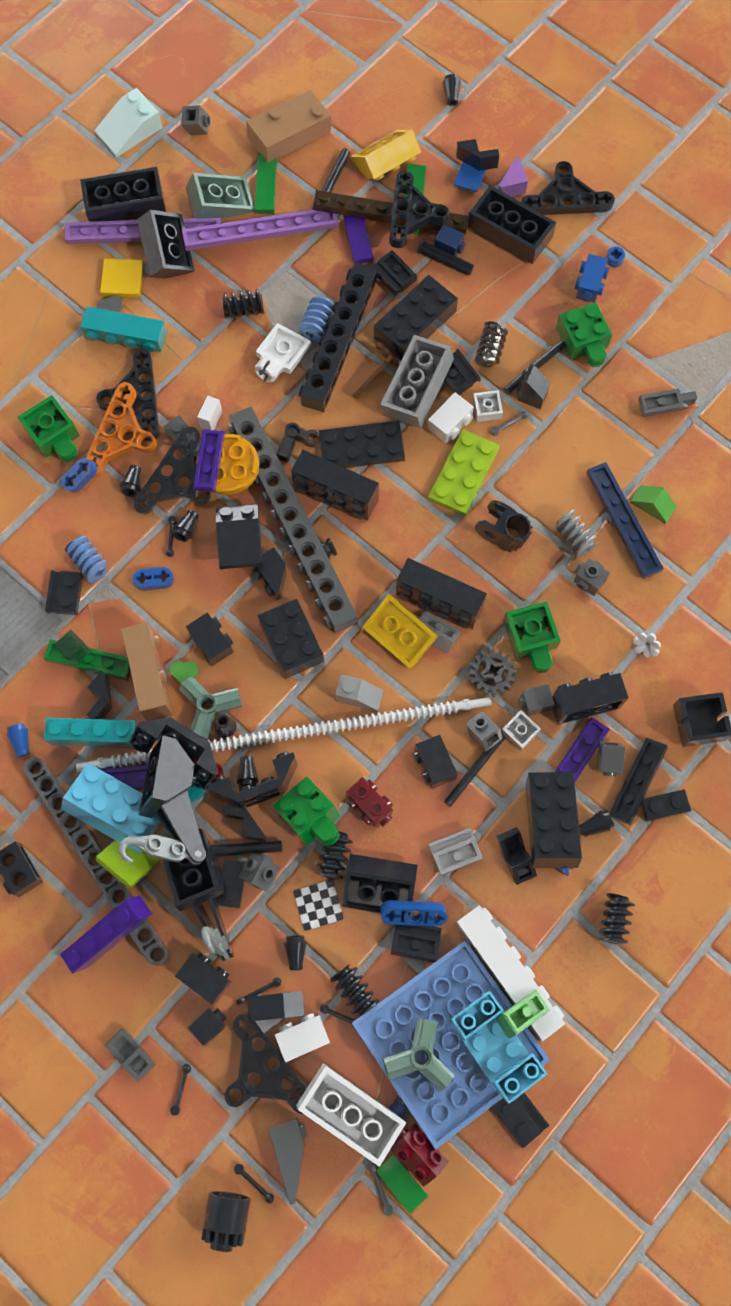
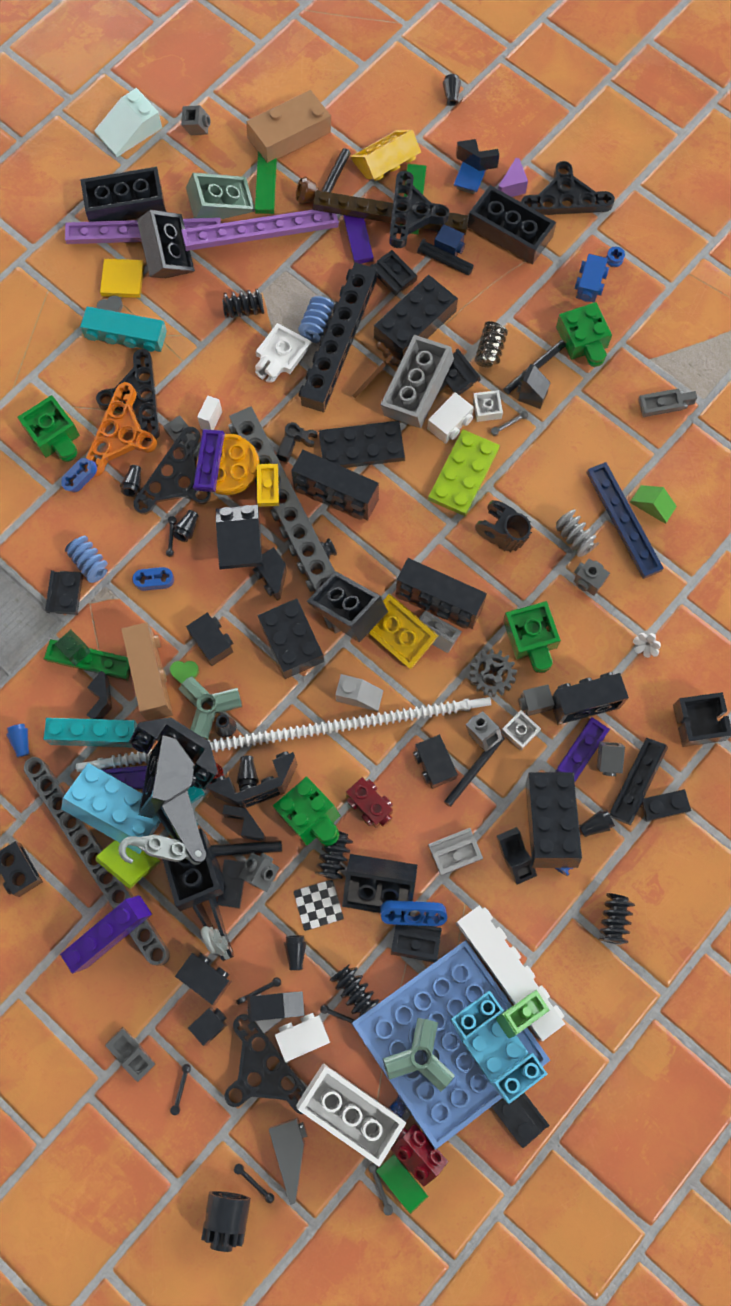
none -> yellow plate [257,464,279,507]
none -> reddish brown cone [296,176,319,204]
none -> black slope [307,571,388,643]

